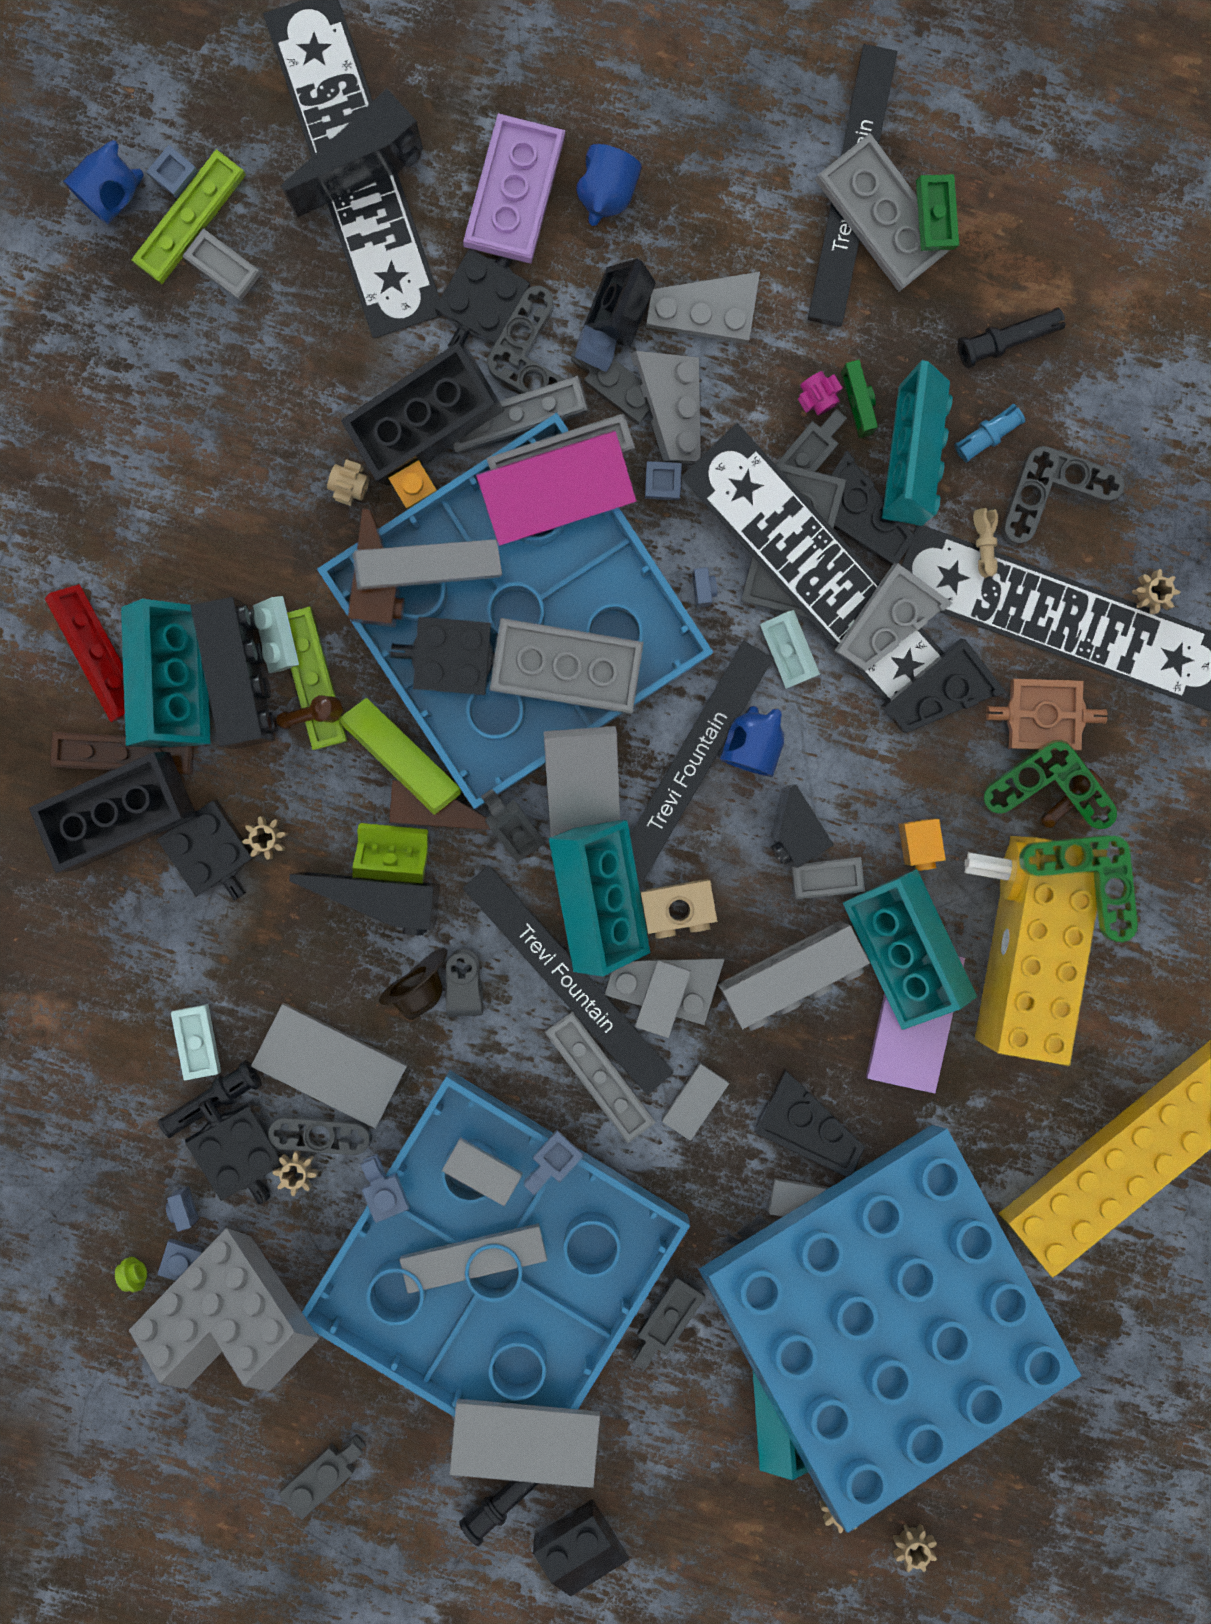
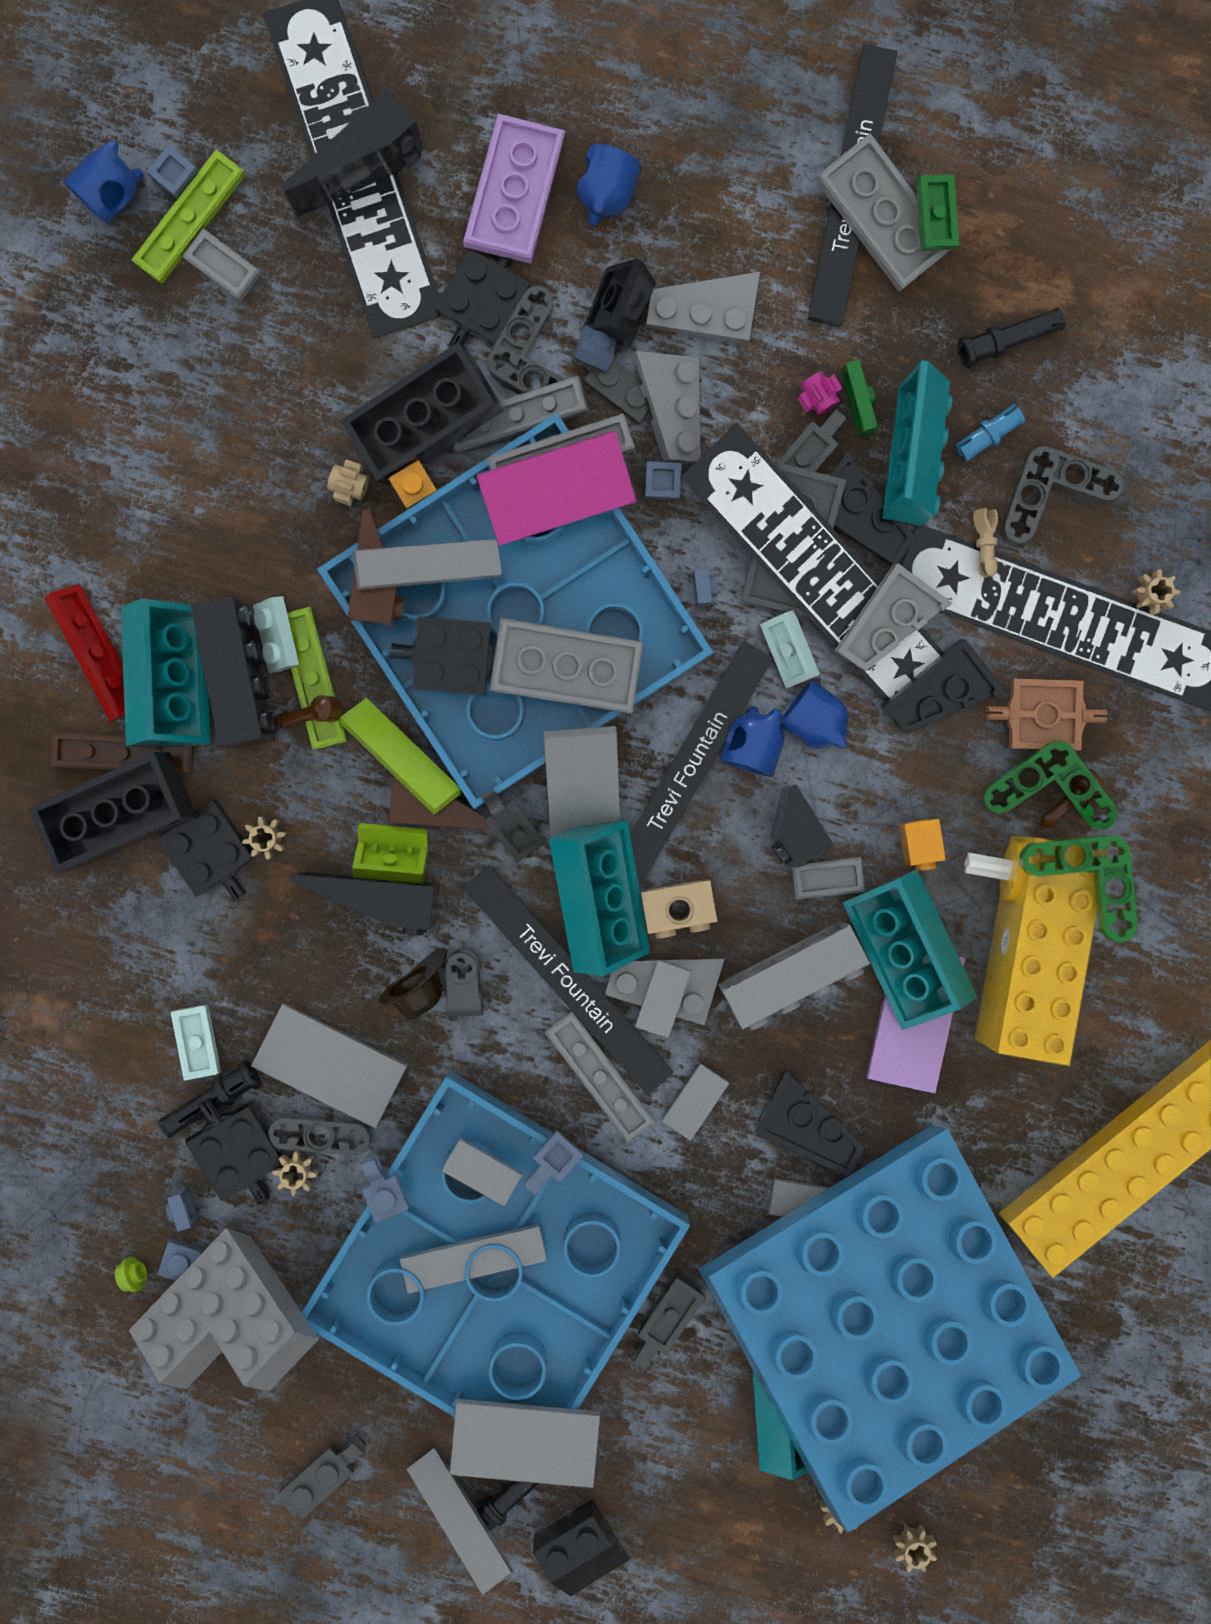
none -> light grey tile [407,1447,514,1595]
none -> blue piece [780,679,849,749]

